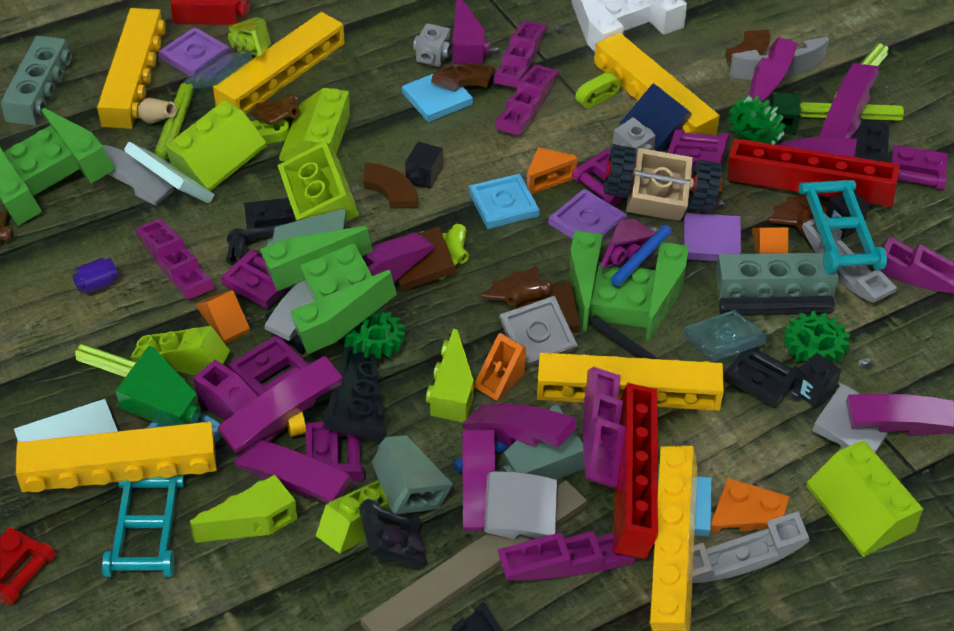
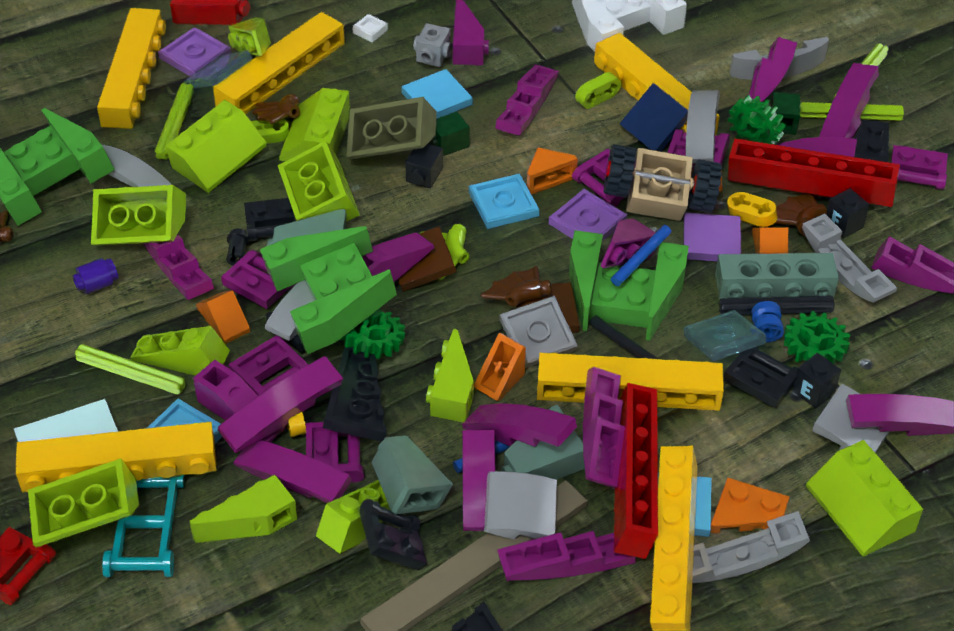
sand green brick [0,36,71,125] -> none
green slope [115,346,201,427] -> none
light aqua tile [124,141,214,203] -> none
tan cone [138,98,177,124] -> none
reddish brown tile [364,163,418,208] -> none
reddish brown tile [431,63,496,91] -> none
magenta slope [494,20,547,88] -> none
light grey brick [613,117,656,152] -> none
reddish brown tile [725,29,770,68] -> none
teal piece [799,180,887,273] -> none
none -> lime slope [28,459,139,547]
none -> lime slope [91,185,186,246]
none -> olive slope [346,97,437,160]
none -> white tile [353,14,388,43]
none -> dark green brick [428,111,470,156]
none -> light grey slope [686,90,720,163]
none -> yellow beam [727,192,777,227]
none -> blue wheel [751,301,784,342]

